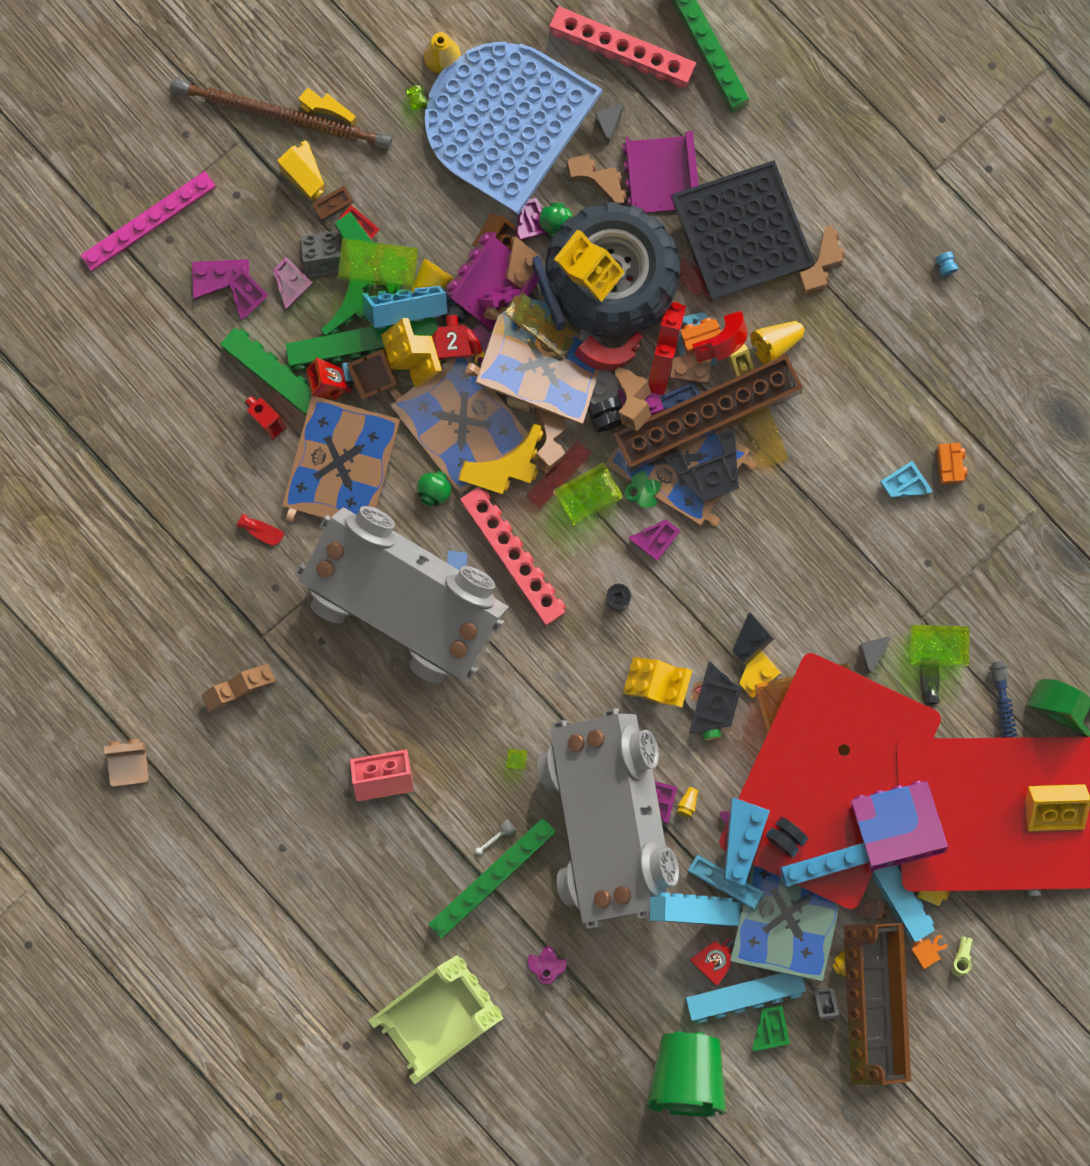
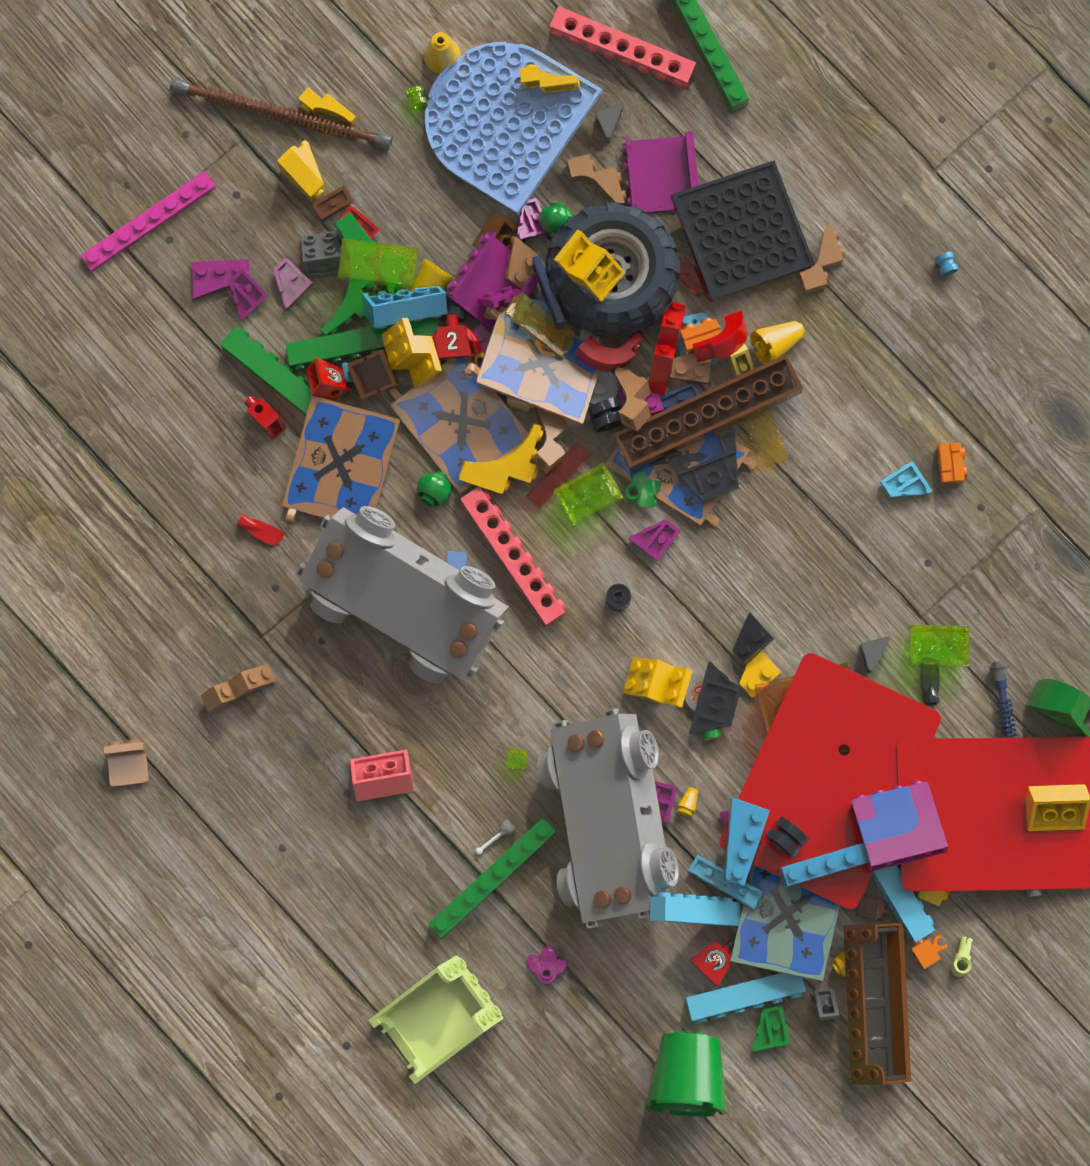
none -> yellow slope [520,65,580,94]

